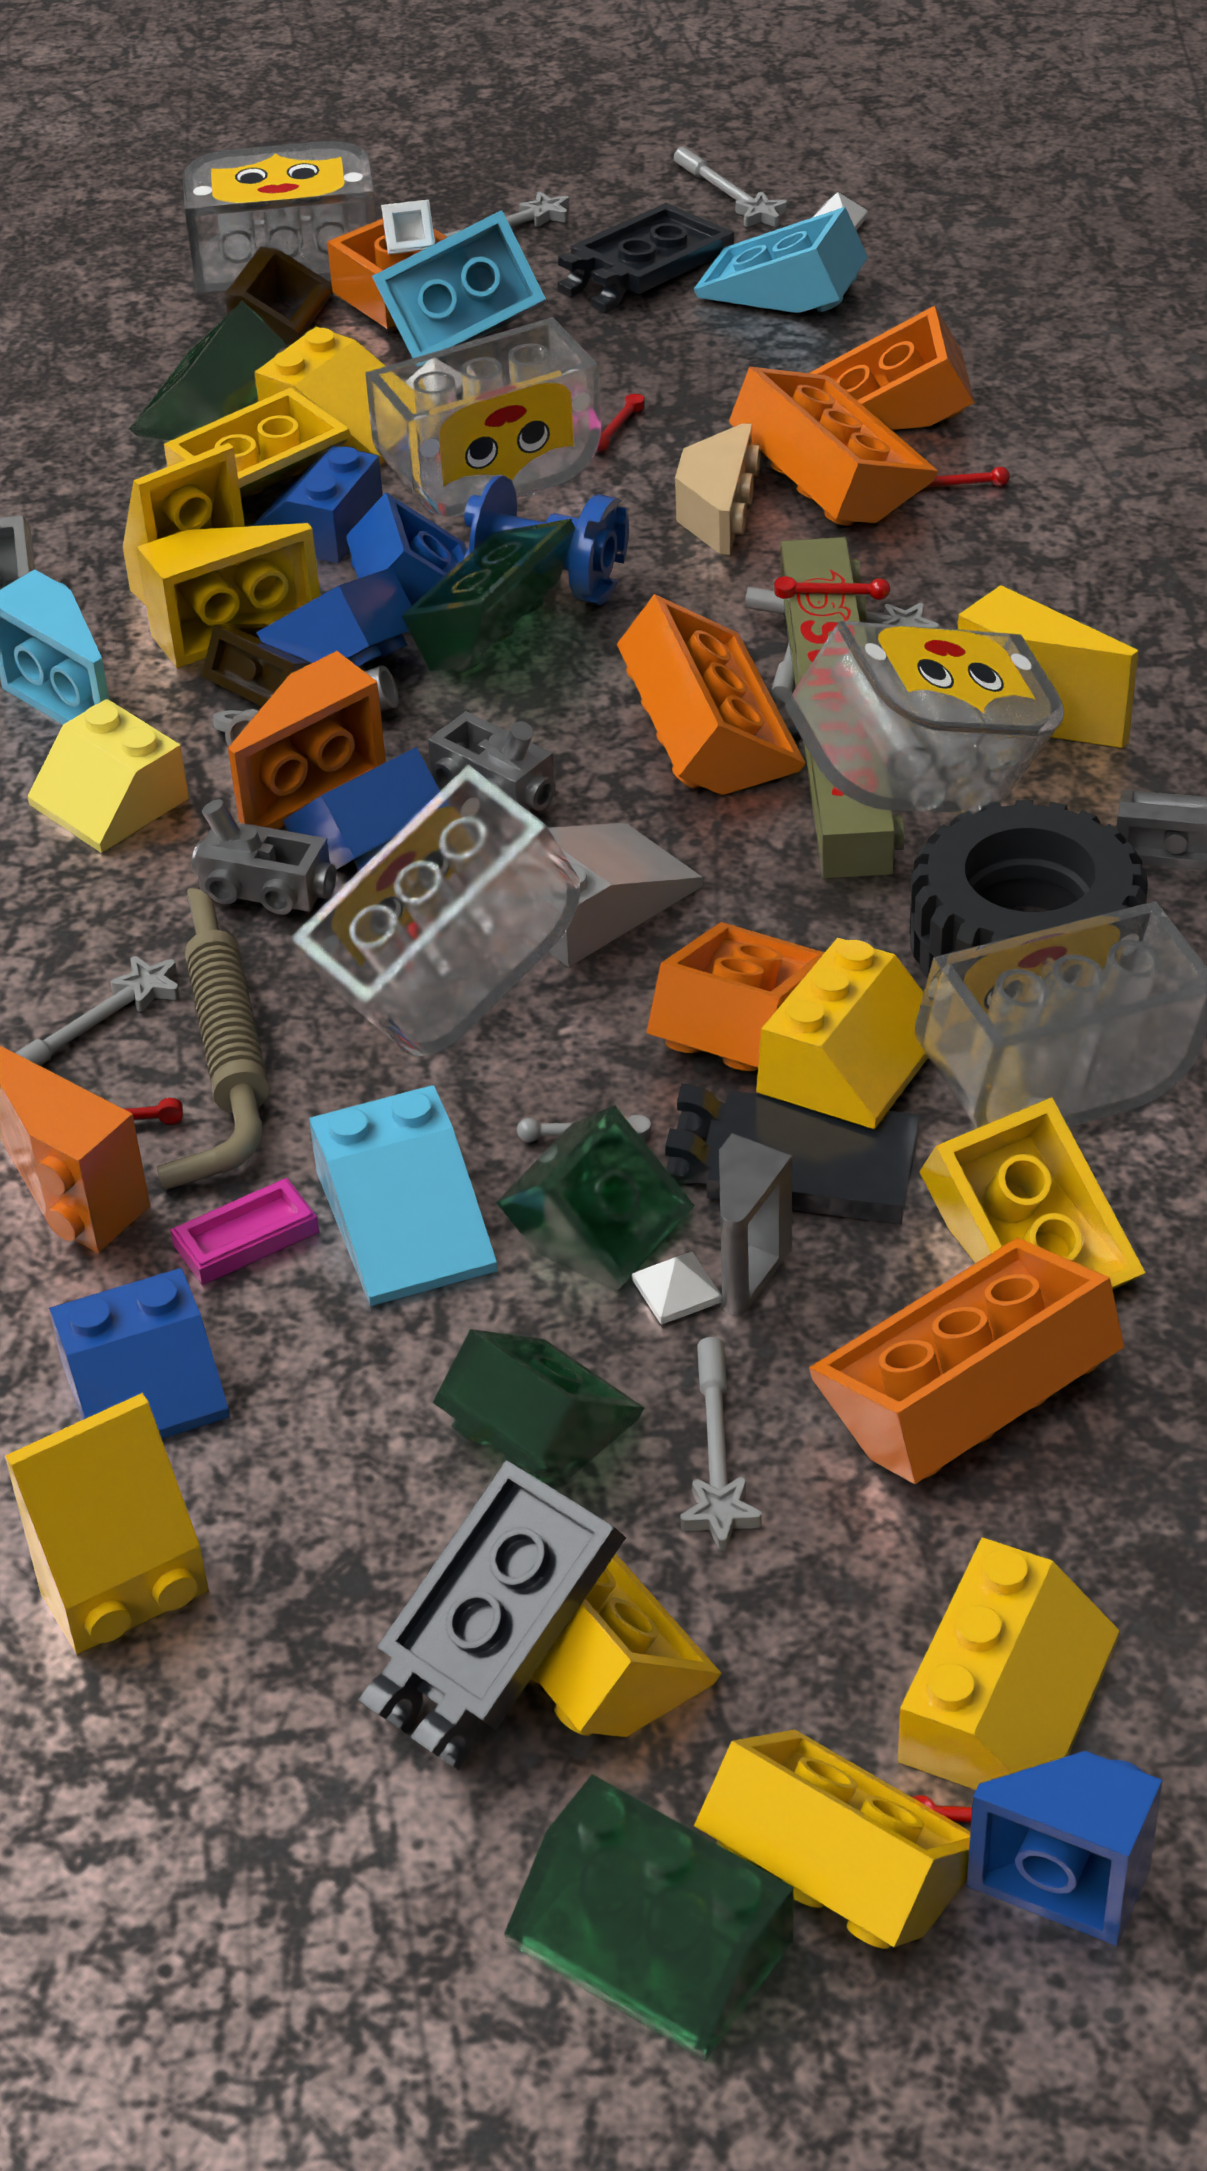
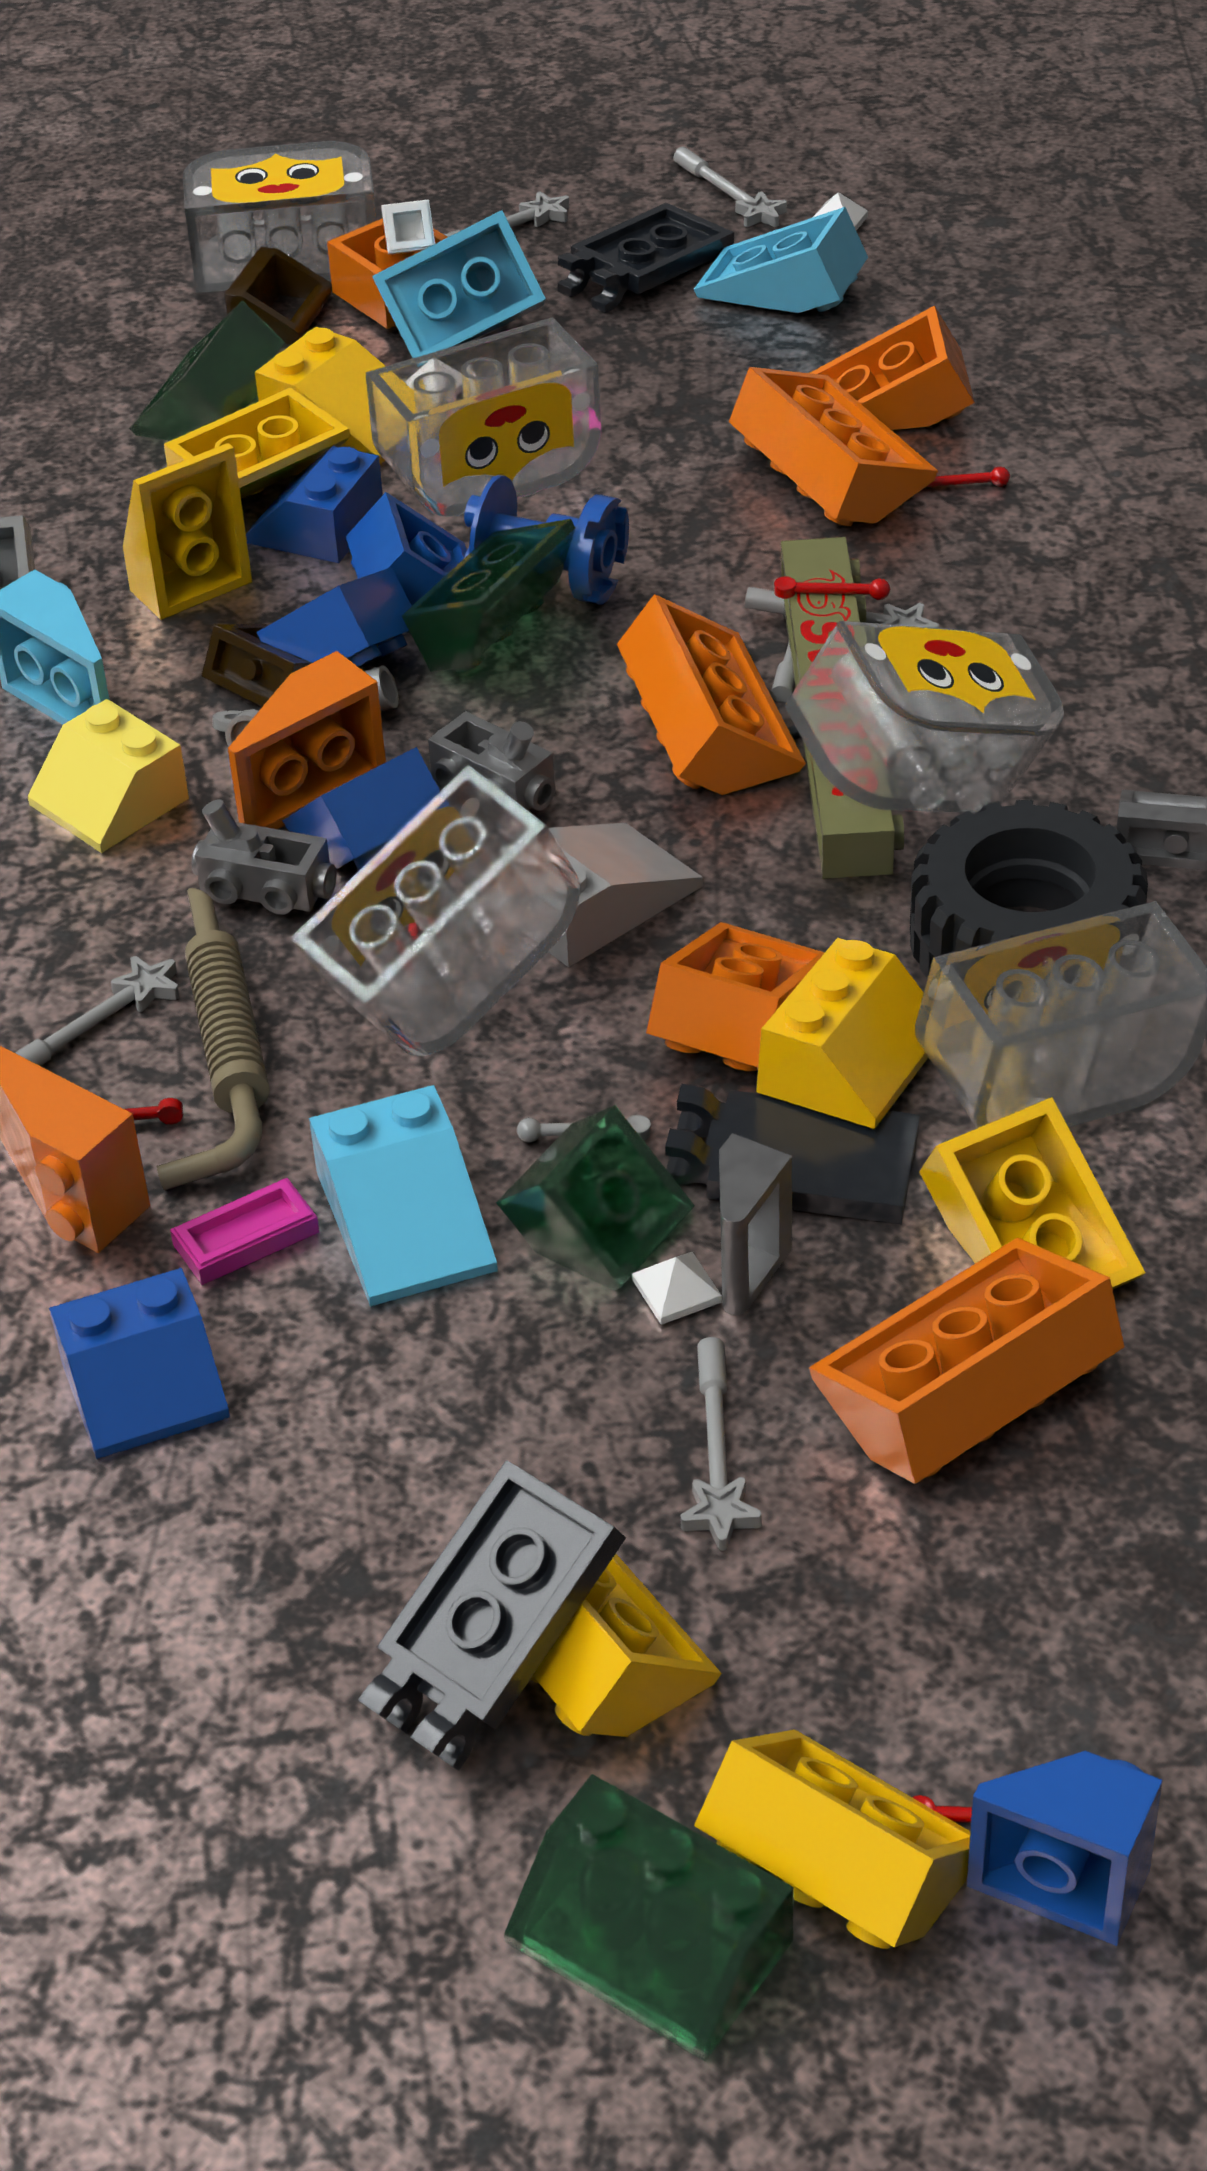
yellow slope [5,1393,209,1655] -> none
yellow slope [137,523,321,668] -> none
clear green slope [432,1329,645,1480] -> none
red hinge [590,393,645,452] -> none
tan slope [675,423,761,555] -> none
yellow slope [898,1537,1120,1790] -> none
yellow slope [953,585,1139,748] -> none

